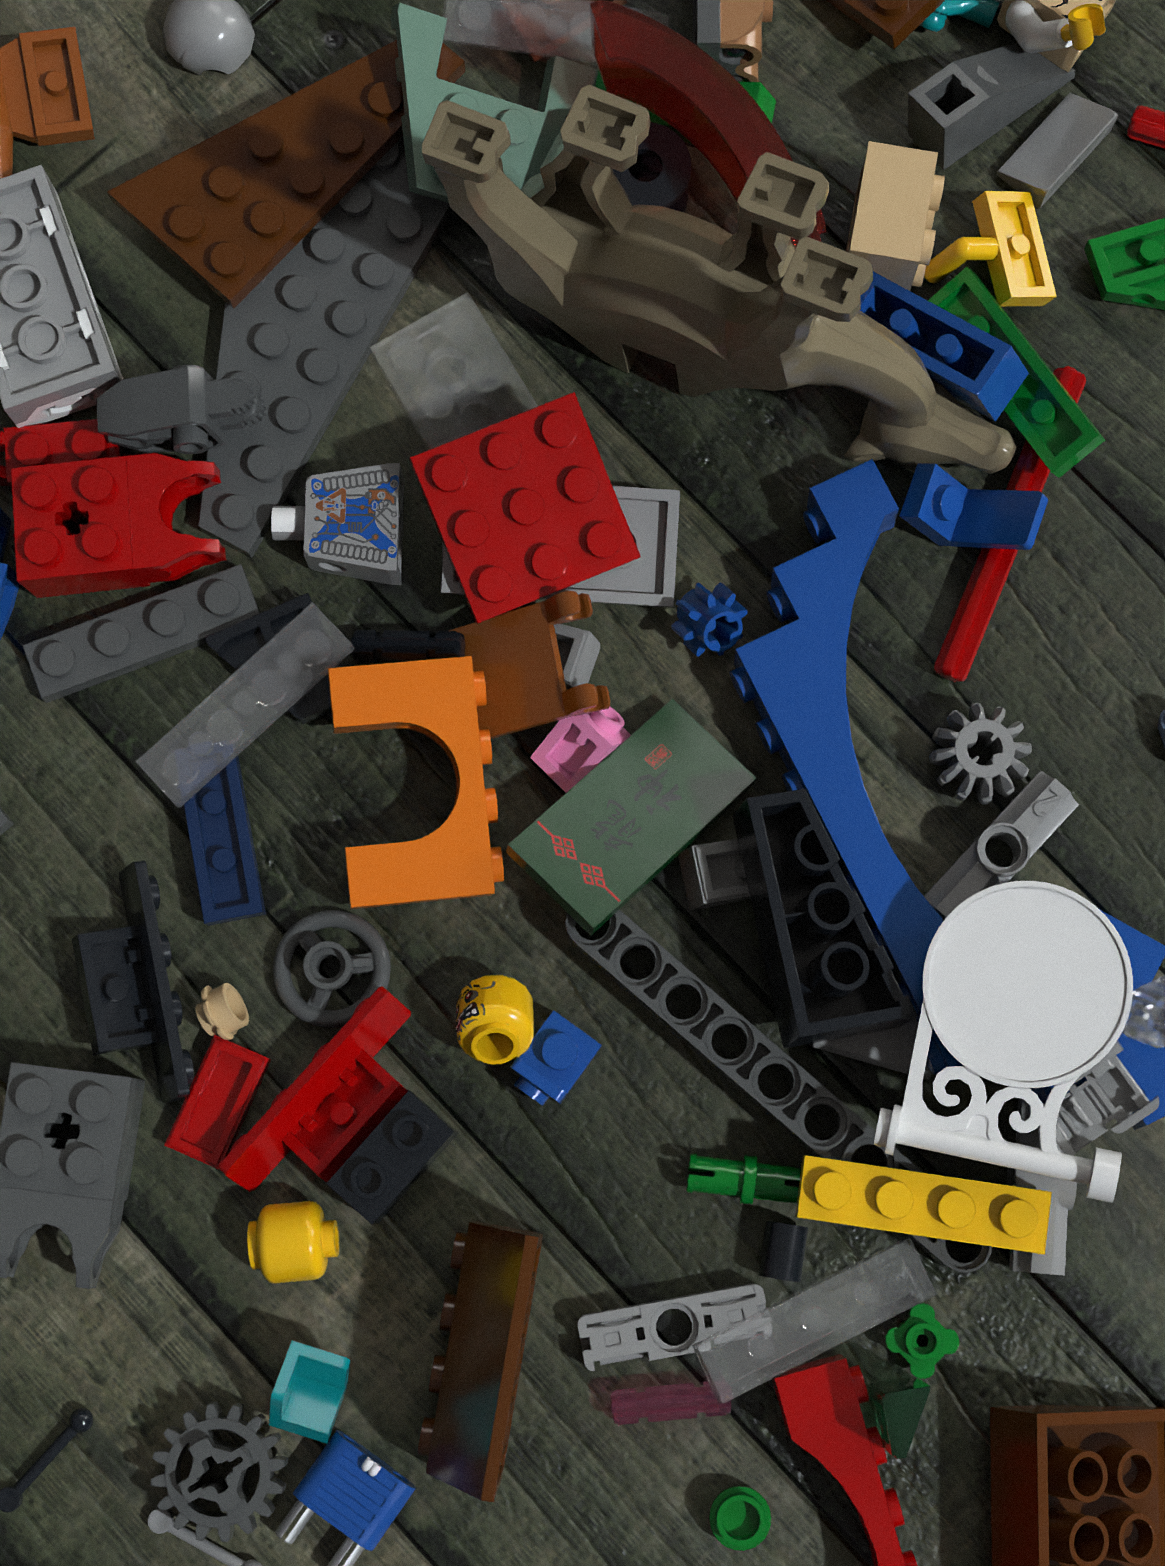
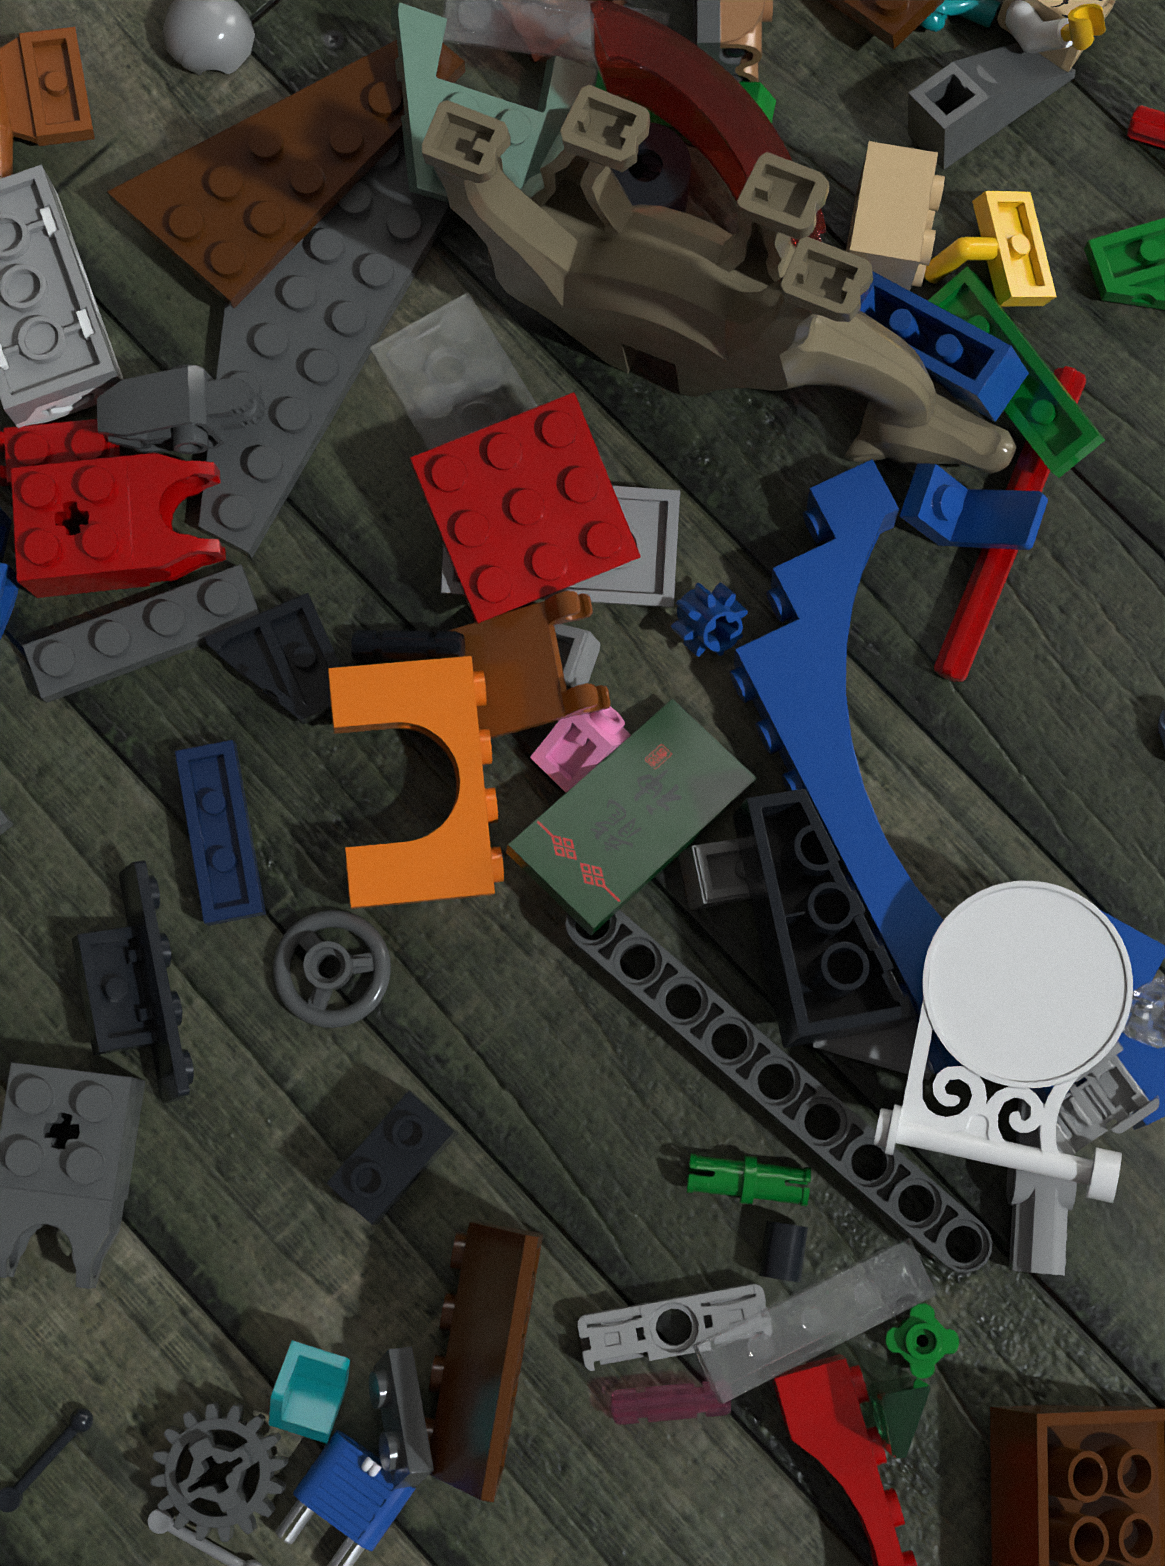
clear plate [136,602,354,808] -> none
red tile [164,1035,272,1170] -> none
tan plate [196,983,249,1040] -> none
red bracket [219,986,411,1192] -> none
yellow head [247,1201,339,1283] -> none
torso [271,463,405,585] -> none
yellow head [456,975,534,1065] -> none
blue bracket [510,1010,602,1106] -> none
green plate [709,1485,771,1551] -> none
yellow plate [795,1155,1052,1255] -> none
light grey piece [924,771,1079,920] -> none
light grey gear [929,703,1032,805] -> none
light grey slope [996,93,1118,209] -> none
none -> dark grey plate [369,1346,434,1489]

